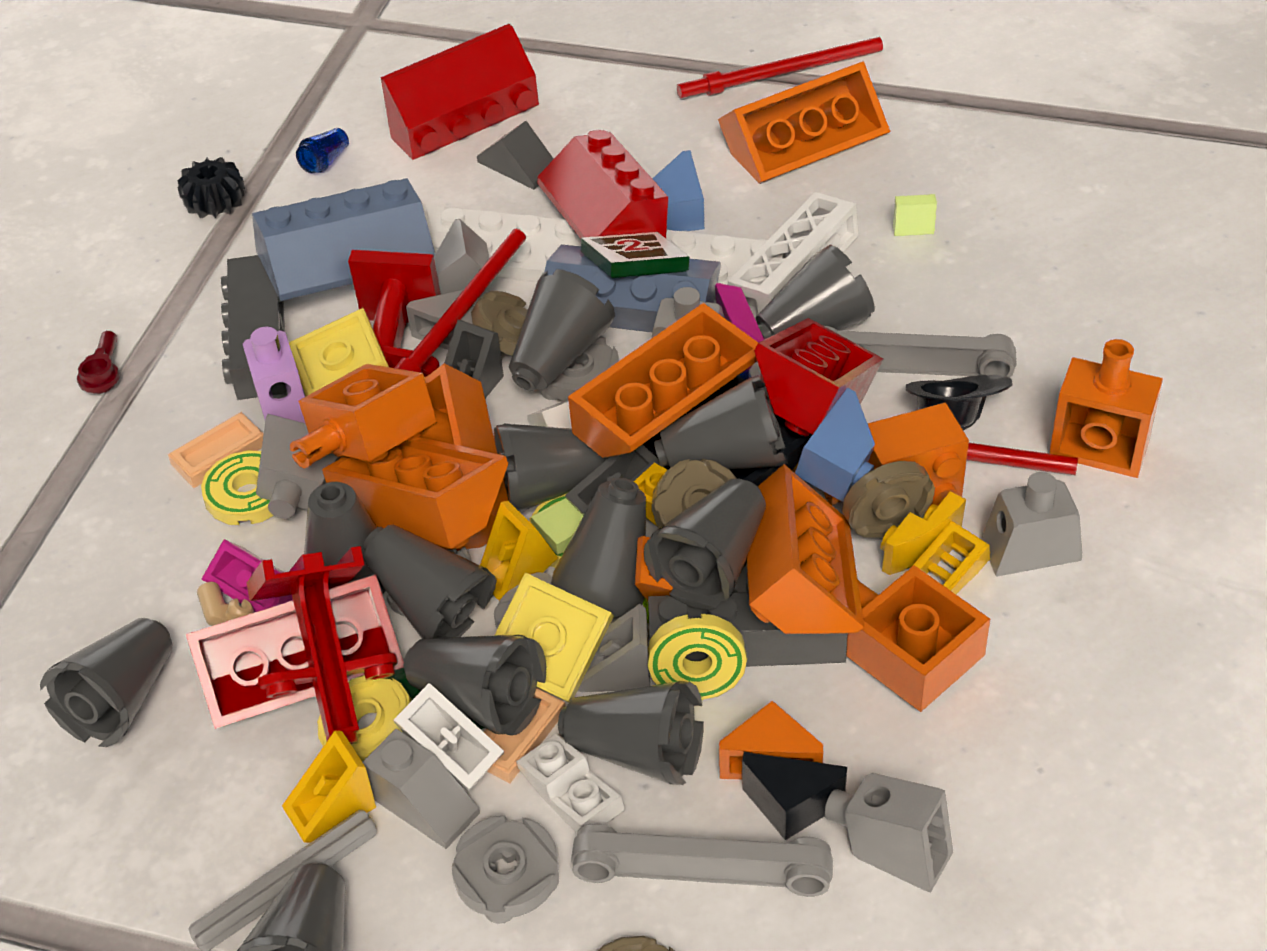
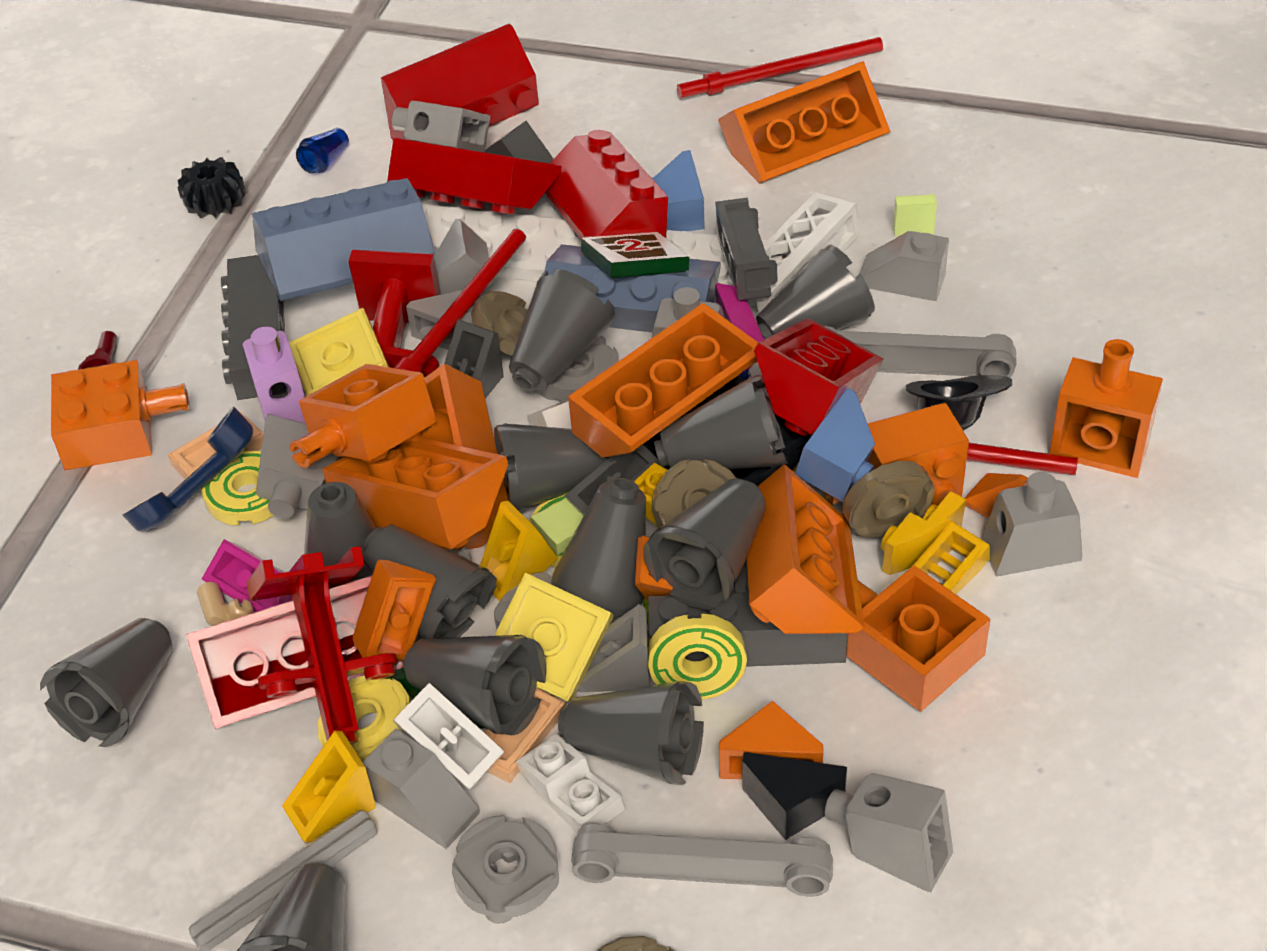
none -> orange brick [51,360,190,470]
none -> dark blue piece [122,406,253,532]
none -> orange slope [353,559,436,660]
none -> red slope [387,137,562,215]
none -> light grey torso [392,100,490,152]
none -> dark grey container [715,197,778,300]
none -> light grey slope [859,231,949,301]
none -> orange slope [965,473,1028,518]

